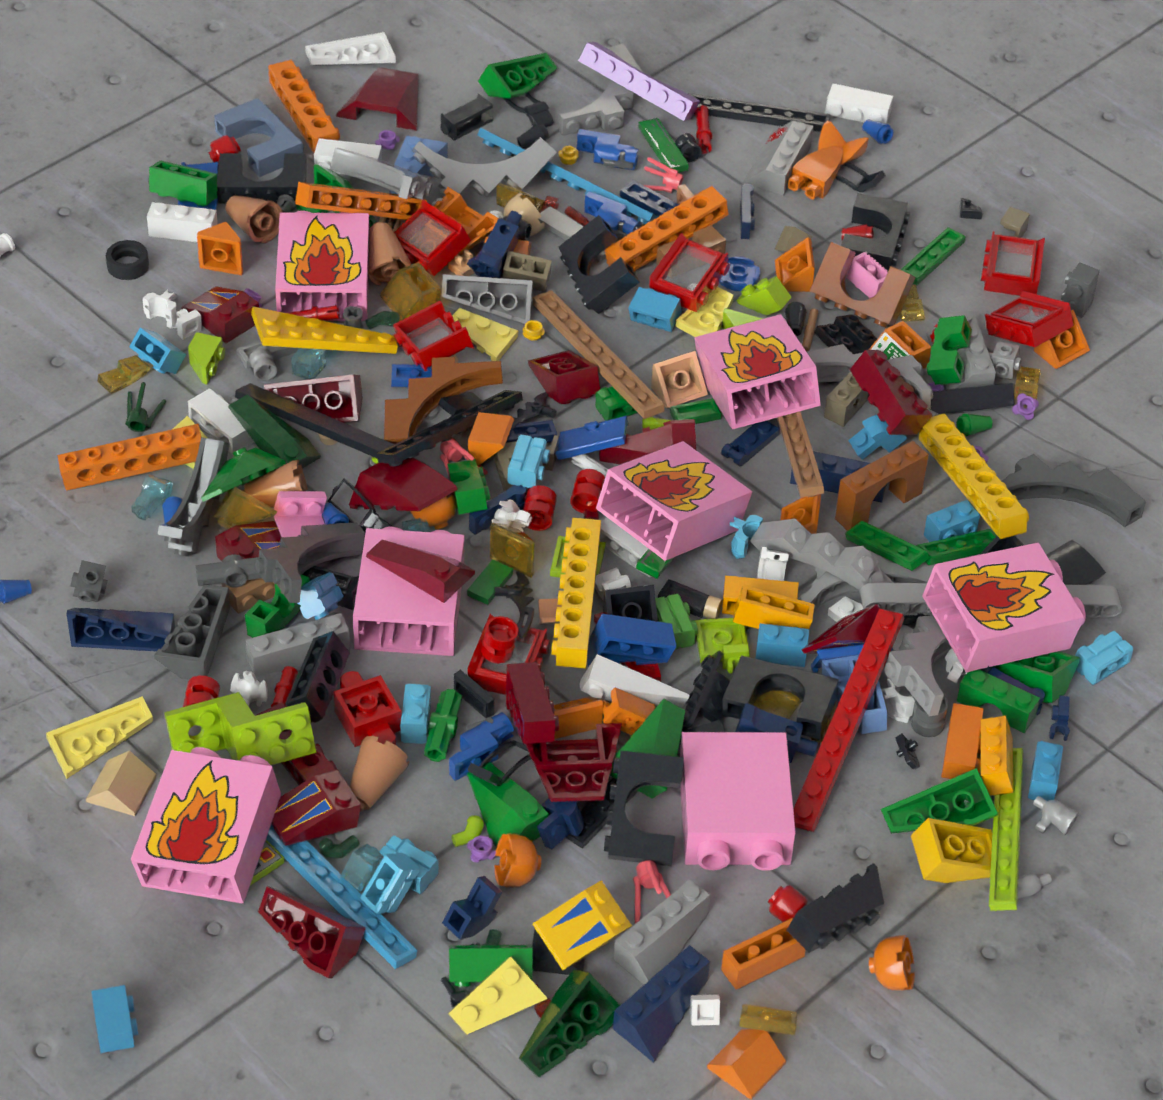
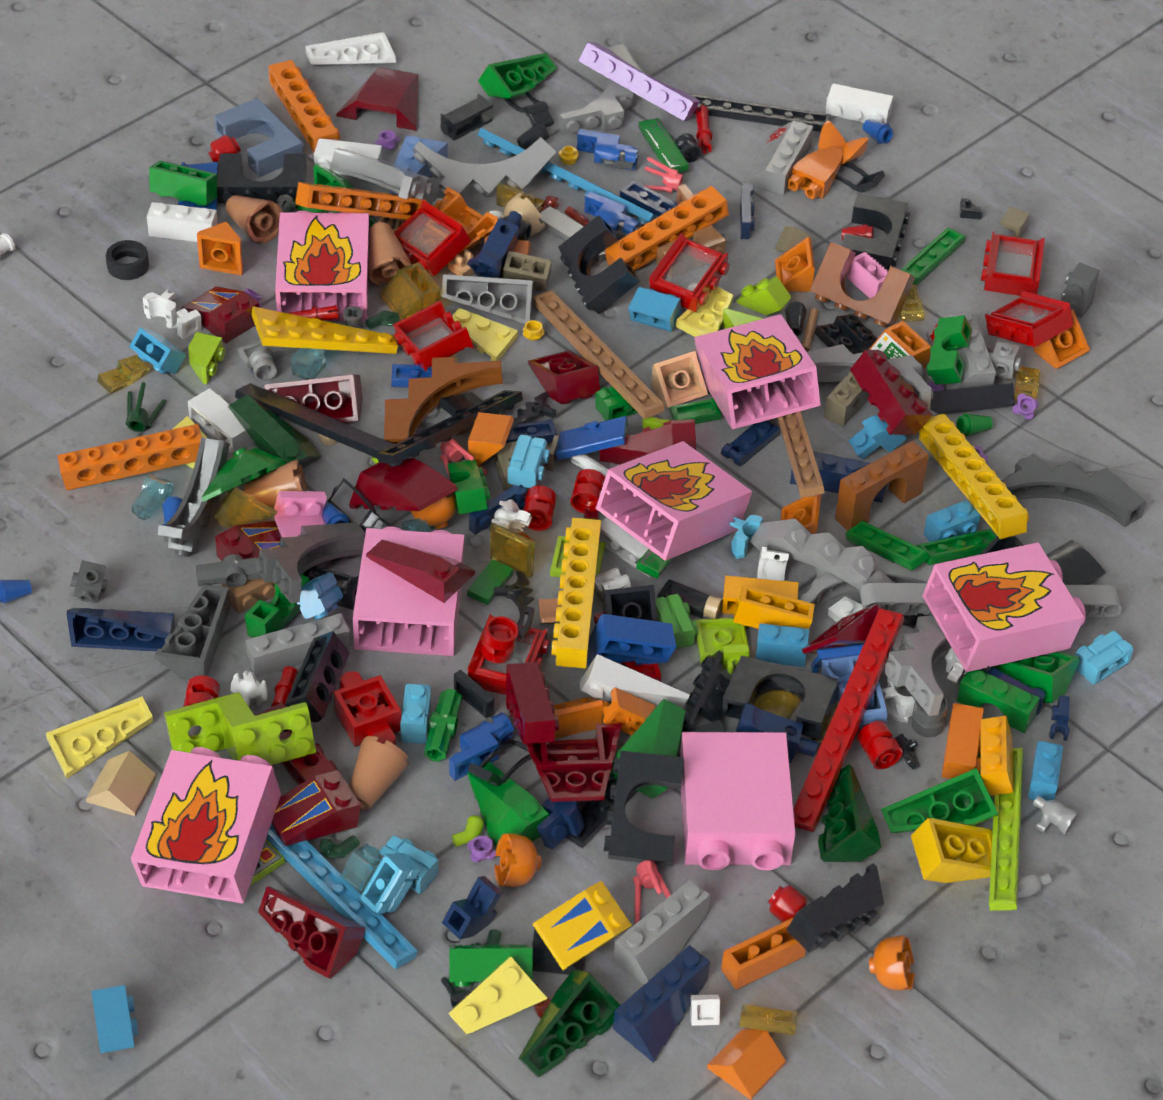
blue tile [719,256,760,291] -> none
none -> dark green wedge [818,764,882,862]
none -> red wheel [857,721,903,770]

